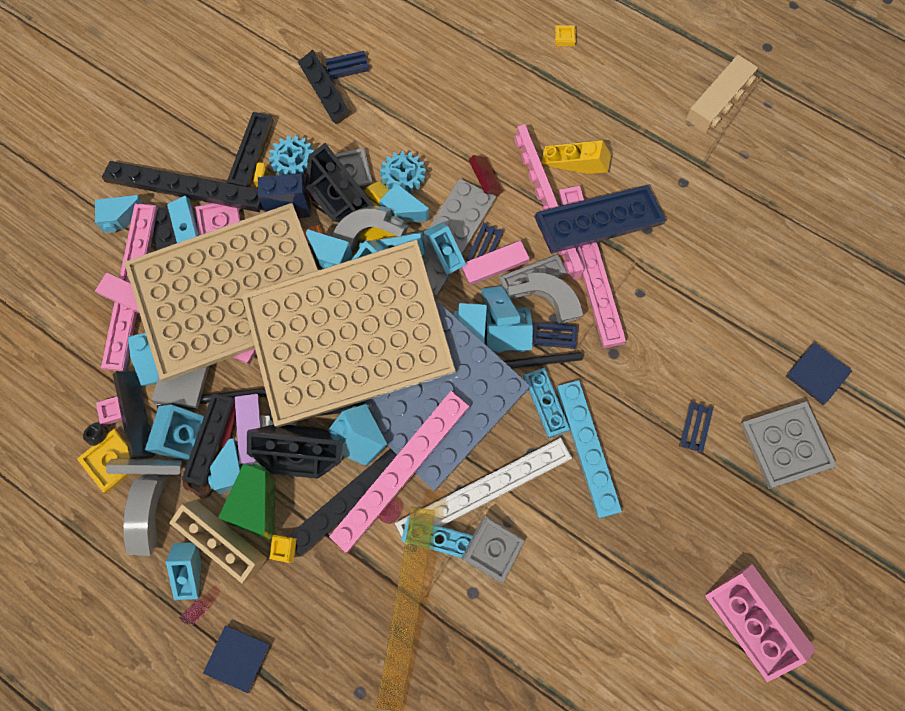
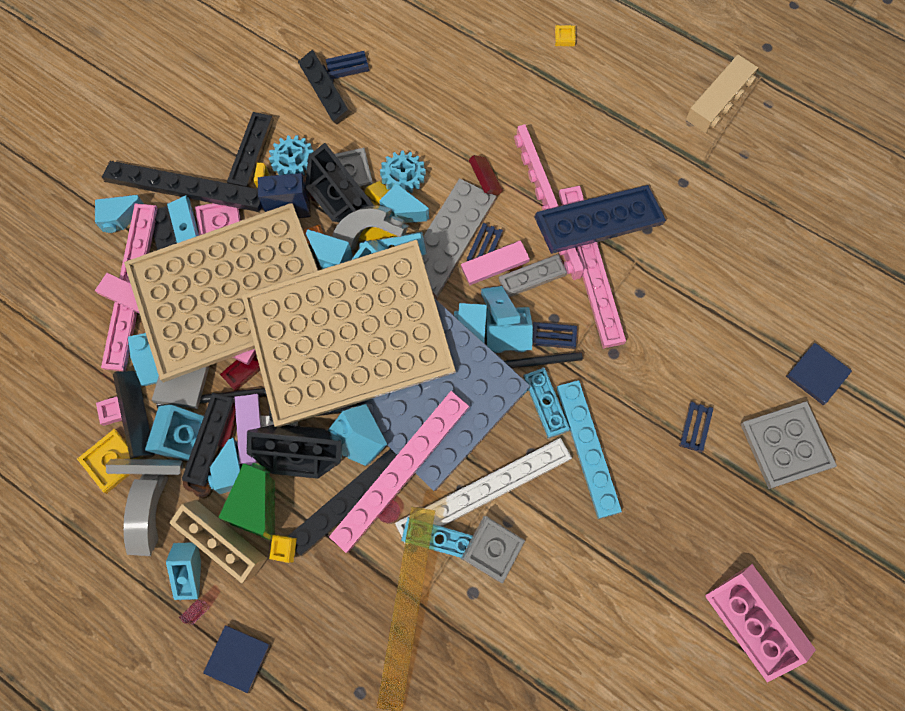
black tile [83,422,108,446] -> none
medium azure slope [423,222,466,275] -> none
light grey arch [506,273,583,324] -> none
yellow slope [541,140,611,174] -> none
none -> dark red tile [220,354,260,391]

